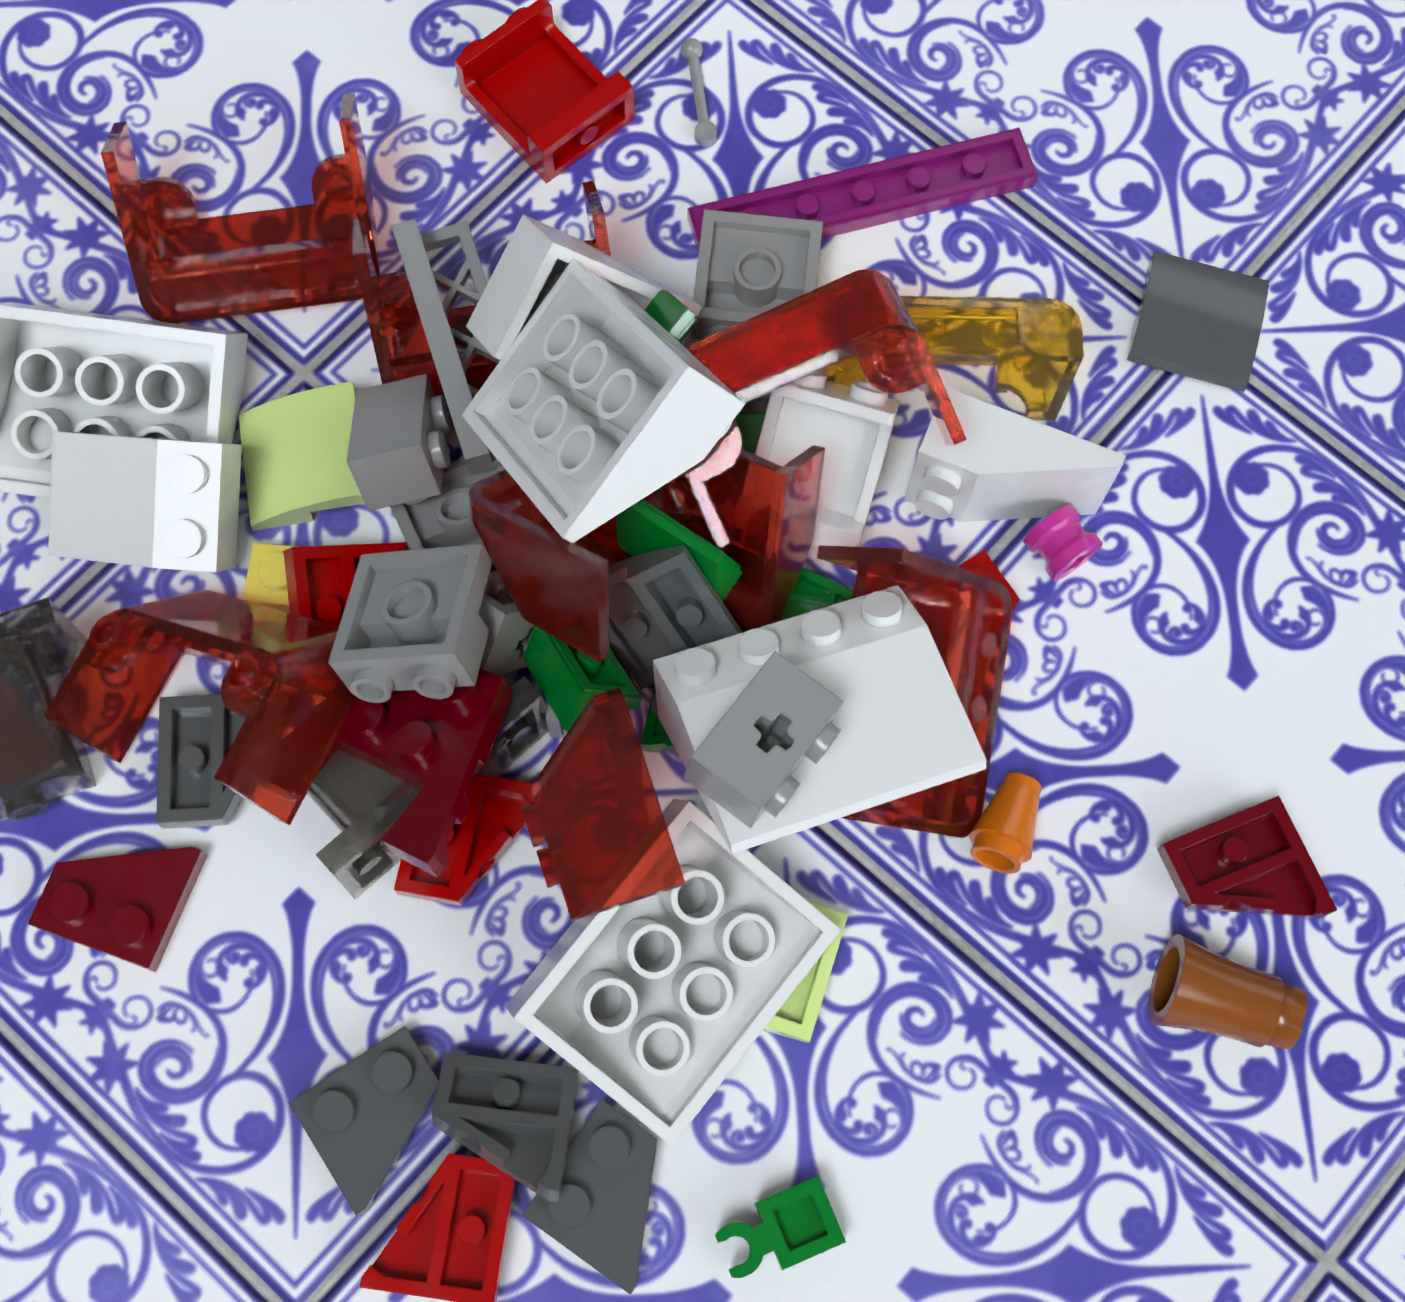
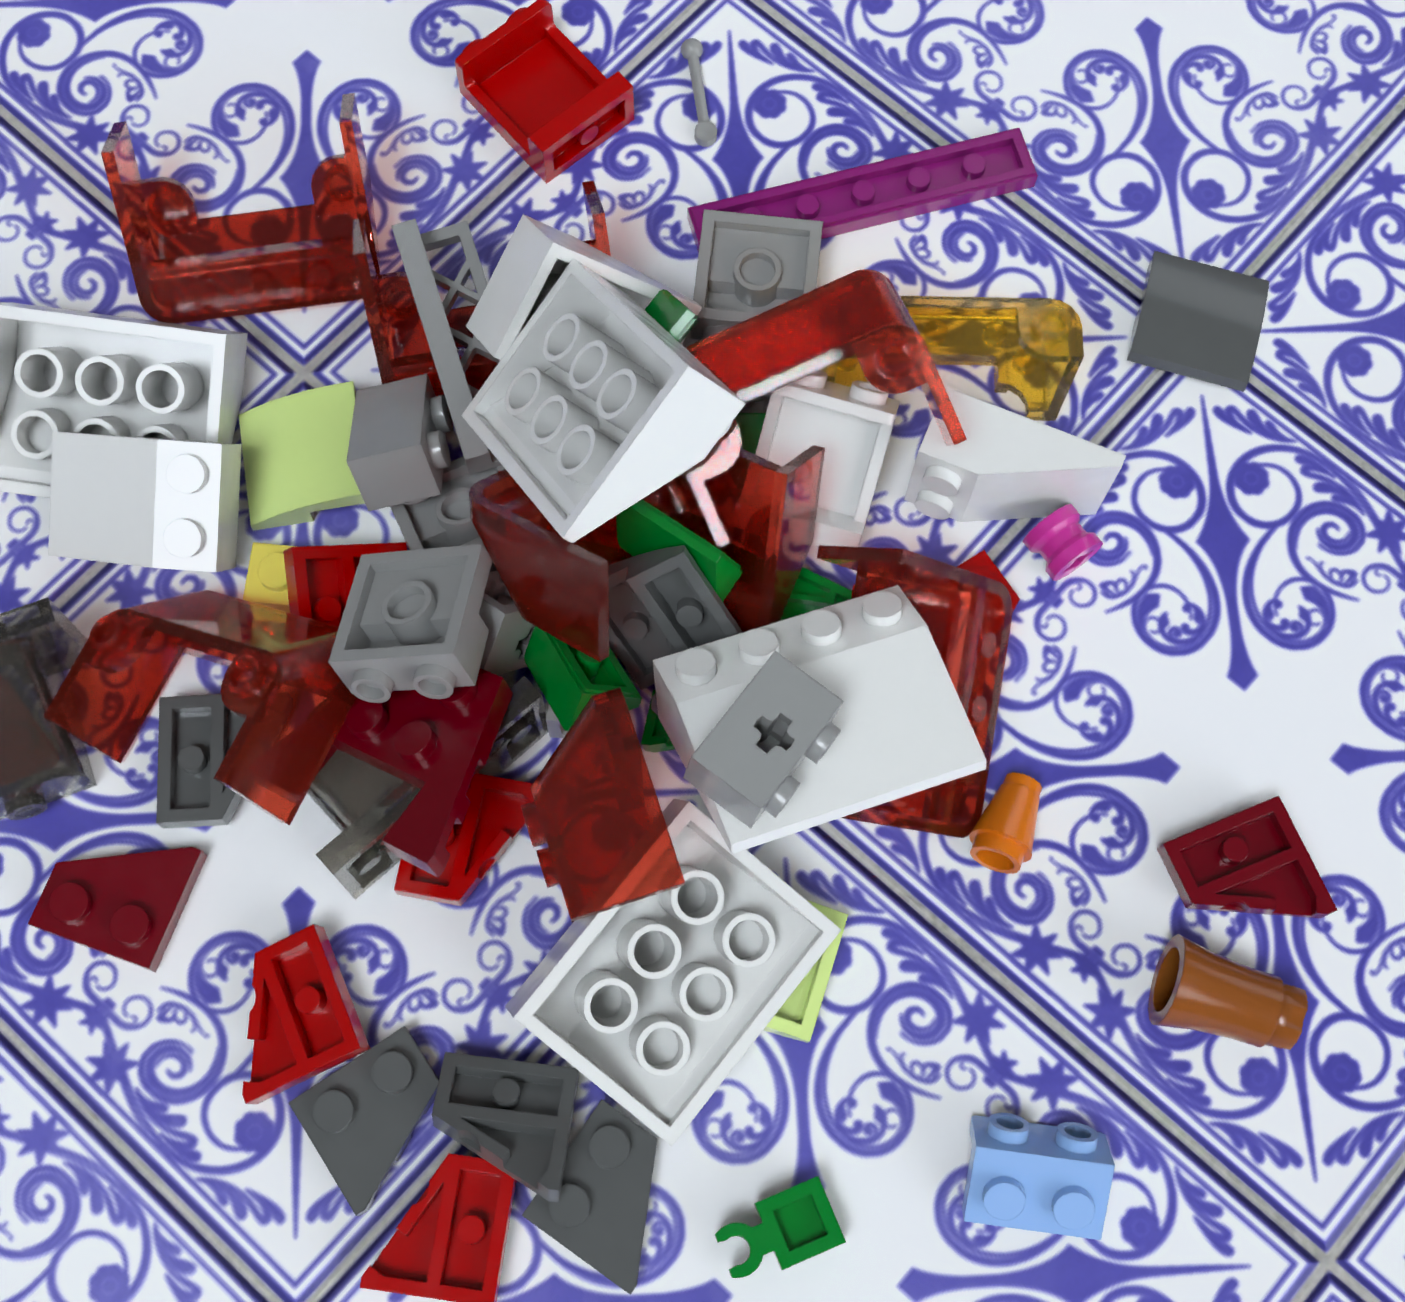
none -> red wing [242,924,370,1104]
none -> light blue bracket [962,1113,1115,1240]

